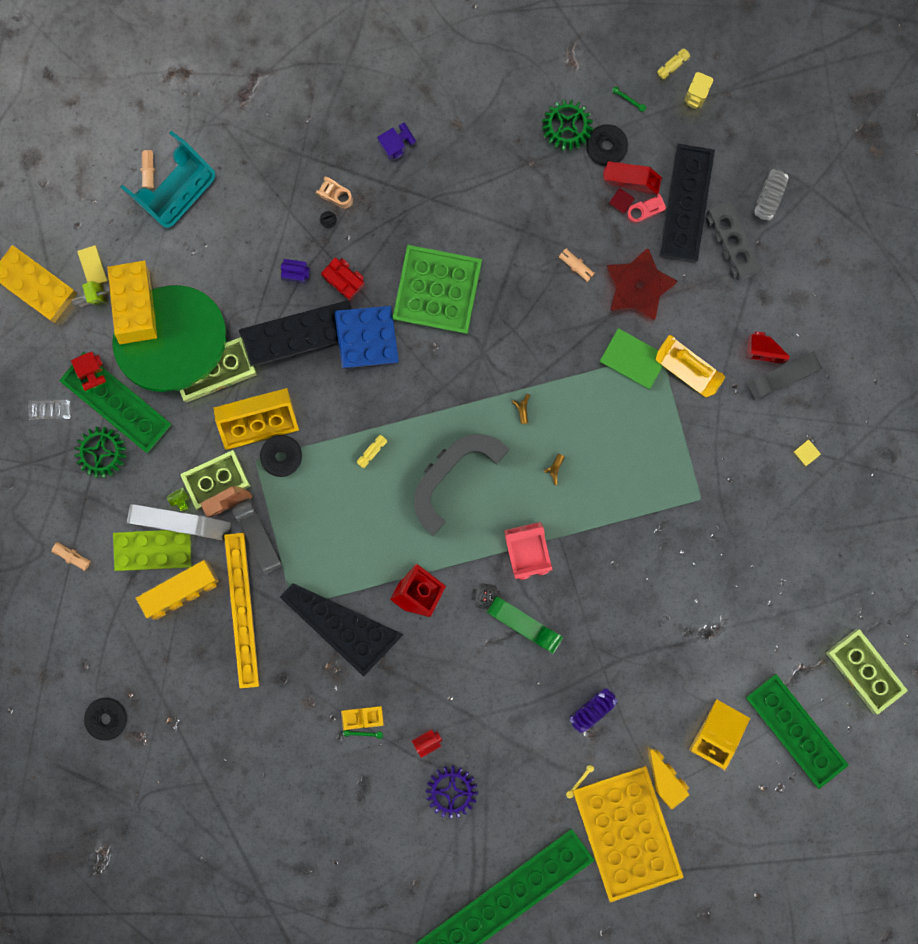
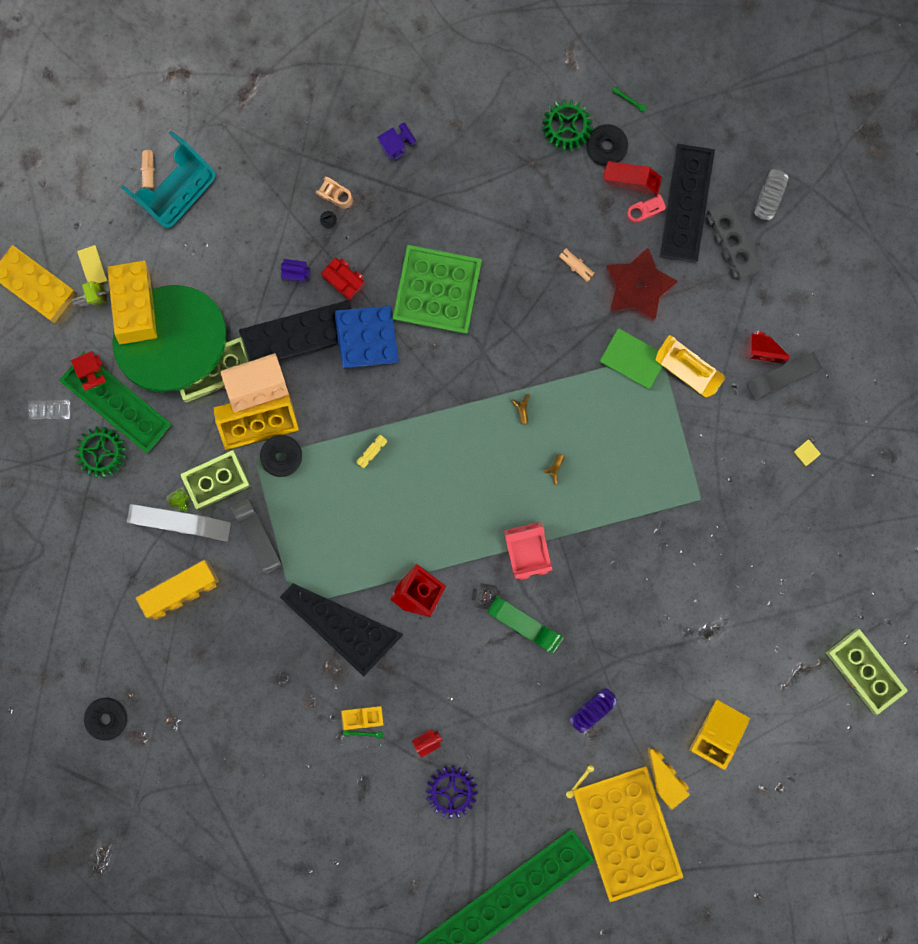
light nougat pin [51,541,91,571] -> none
lime plate [113,530,192,571] -> none
nougat slope [200,486,253,517] -> none
yellow plate [224,533,260,688] -> none
dark grey arch [414,434,510,536] -> none
dark red tile [608,187,635,215] -> none
light yellow axle [657,49,690,79] -> none
light yellow brick [684,72,713,109] -> none
green plate [745,674,849,789] -> none
none -> light nougat slope [220,353,289,413]

